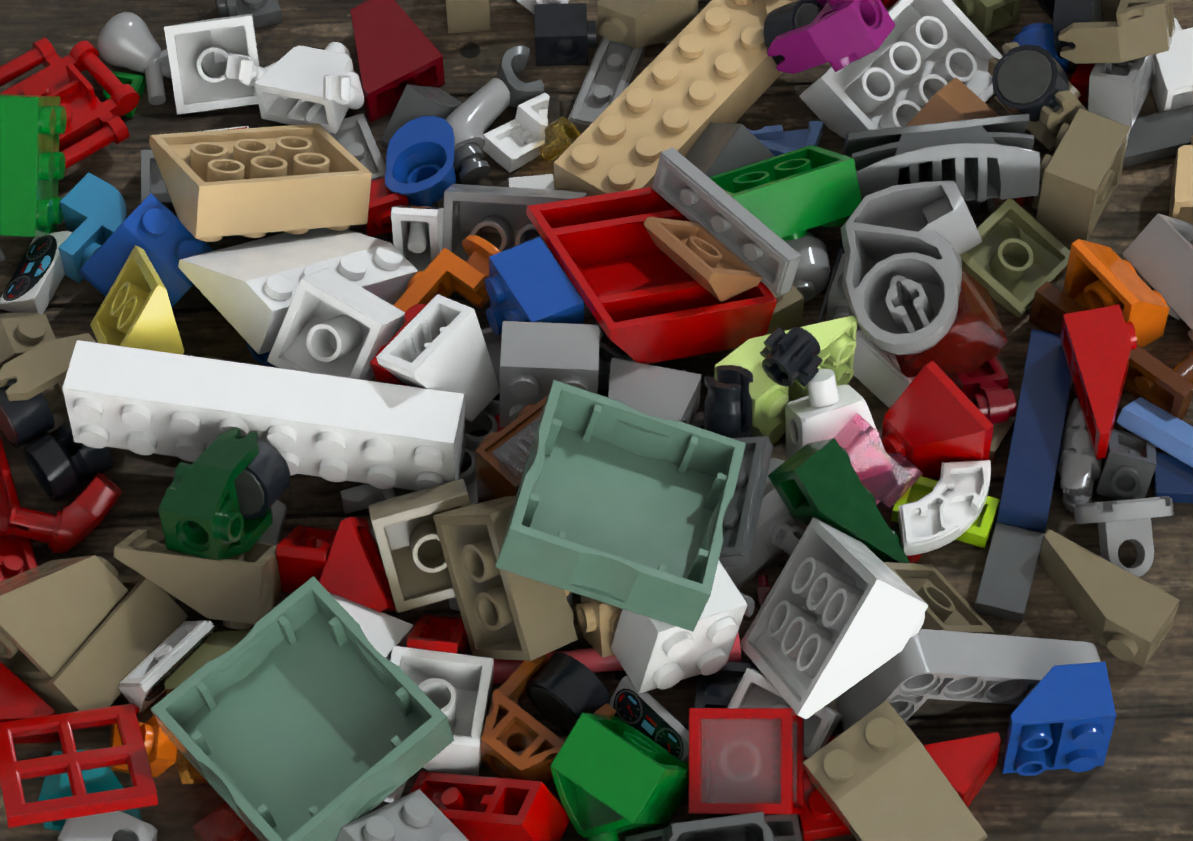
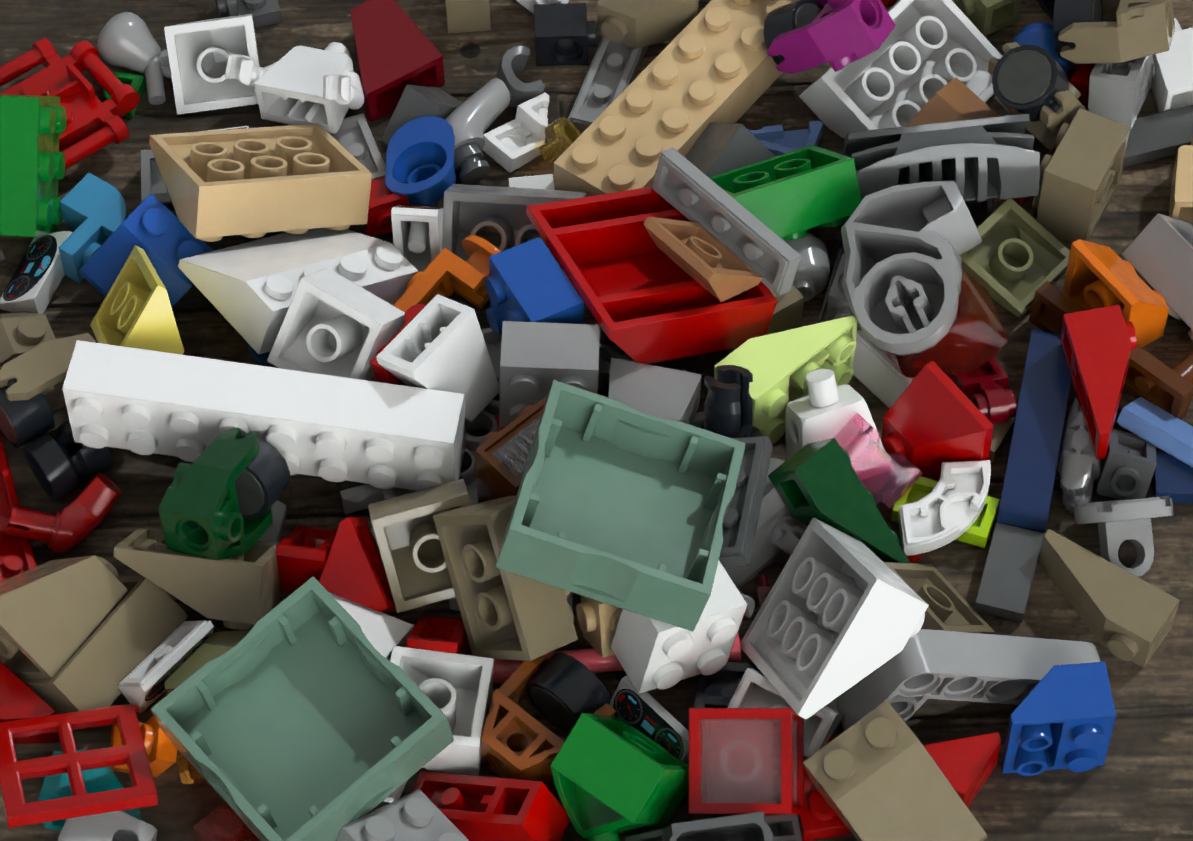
black gear [760,327,823,387] -> none

